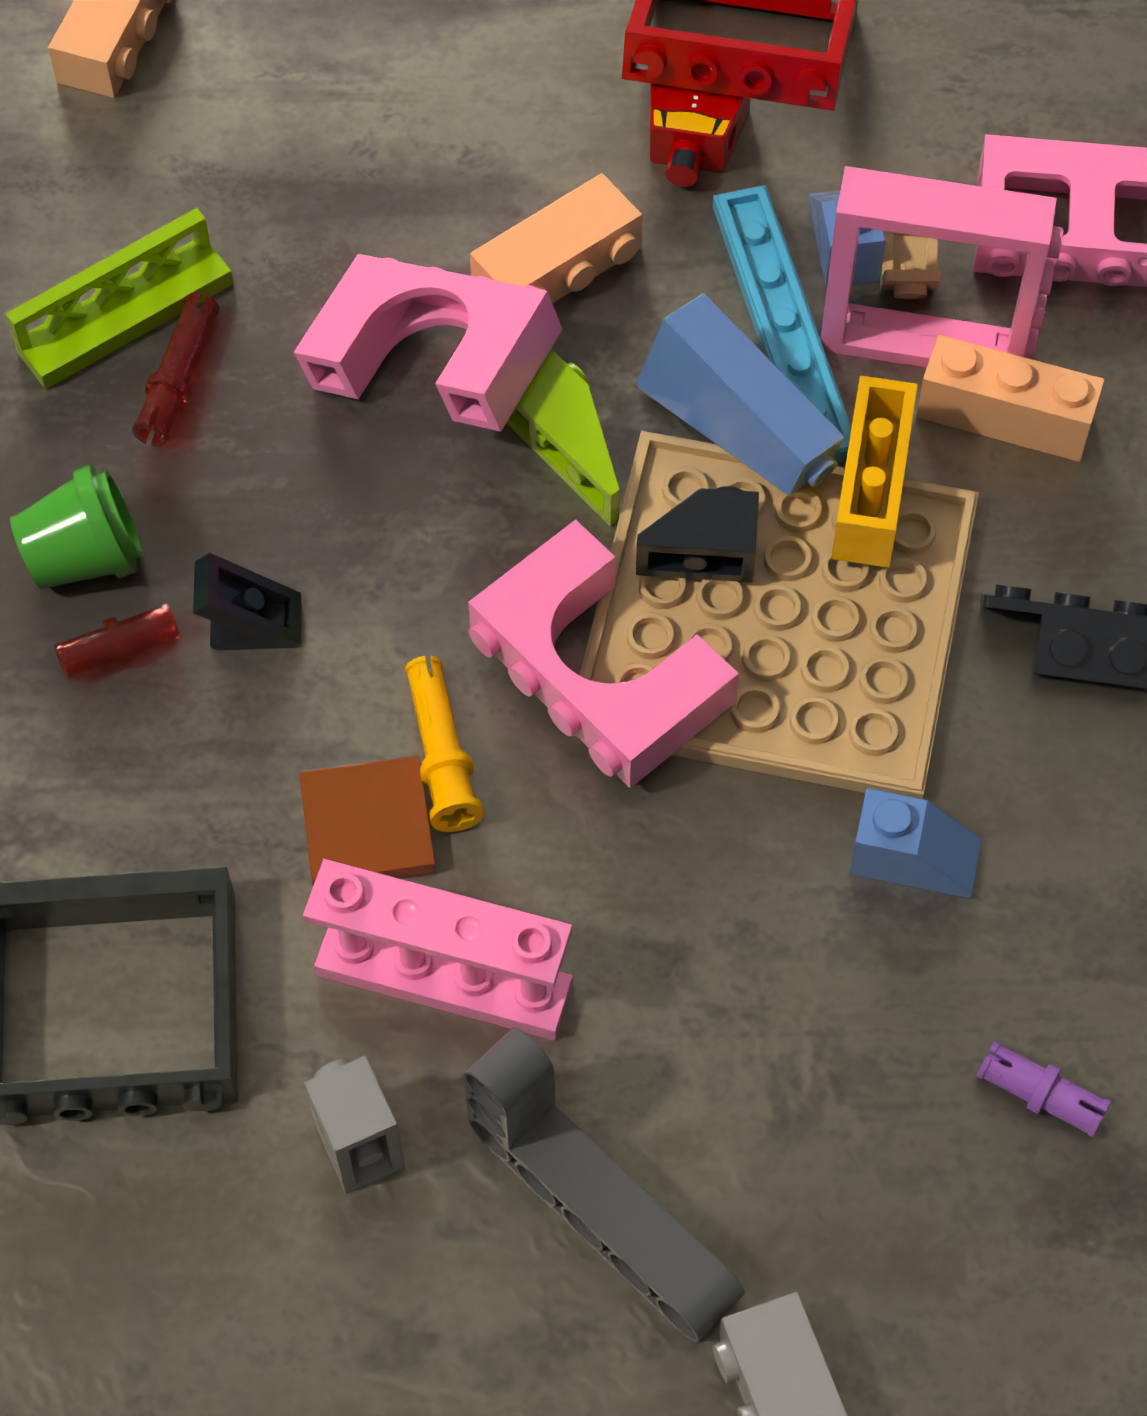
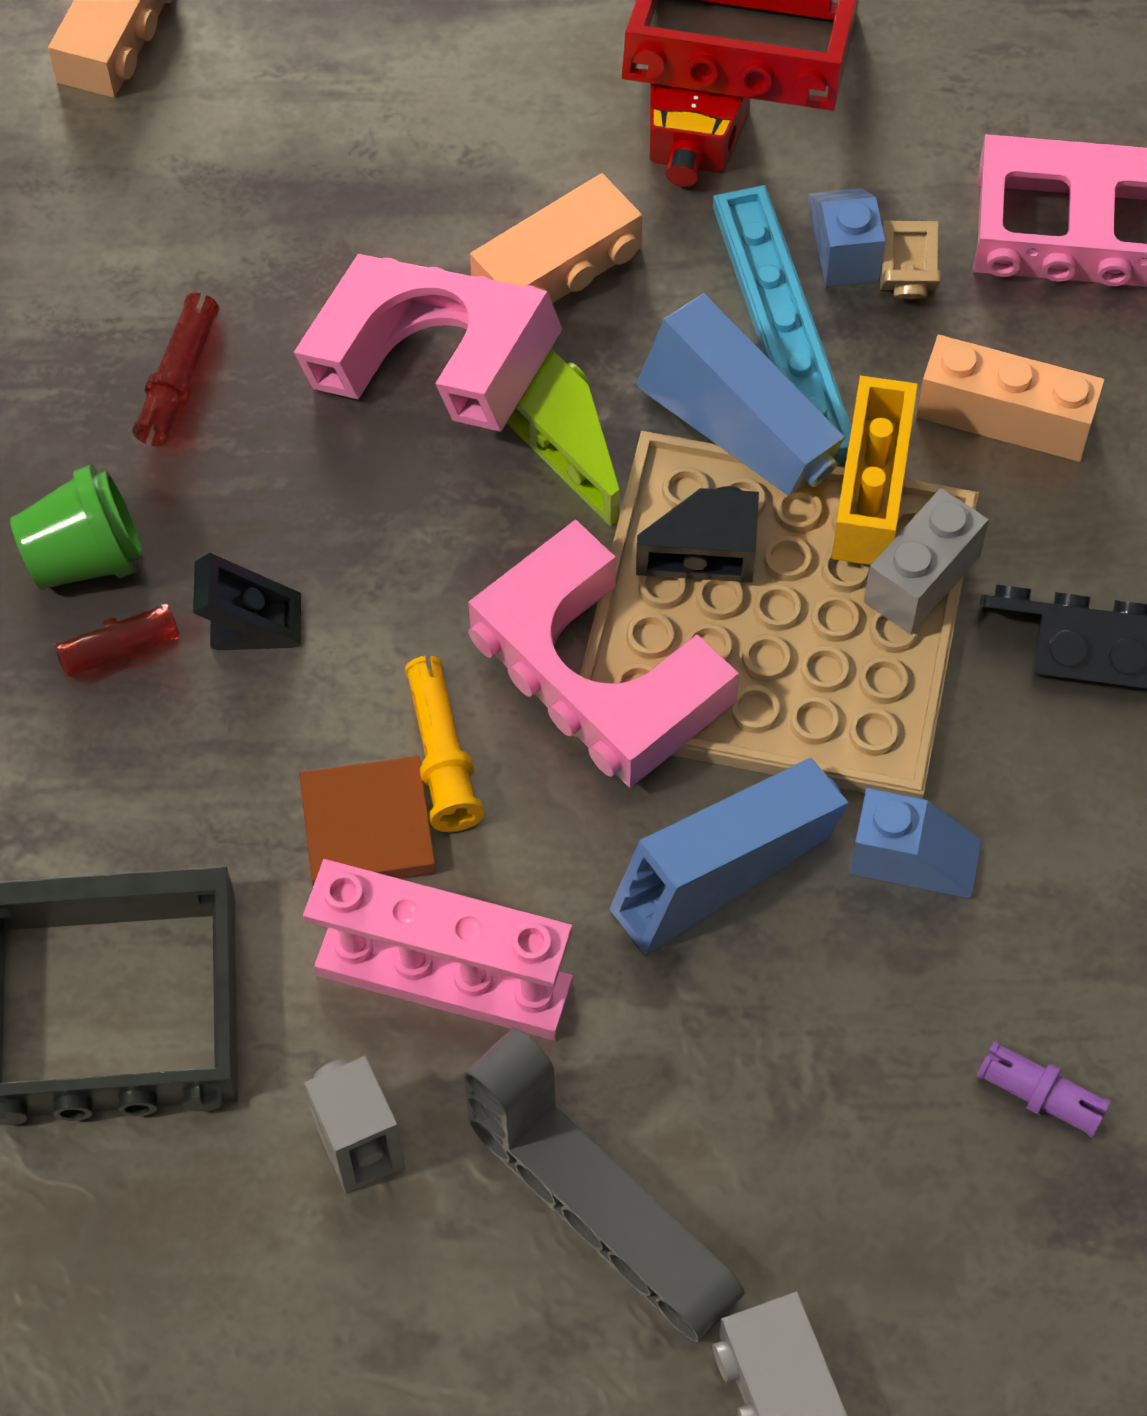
lime fence [5,208,234,390] -> none
bright pink window [820,166,1064,368] -> none
none -> medium blue slope [609,757,849,955]
none -> light grey brick [864,488,989,635]

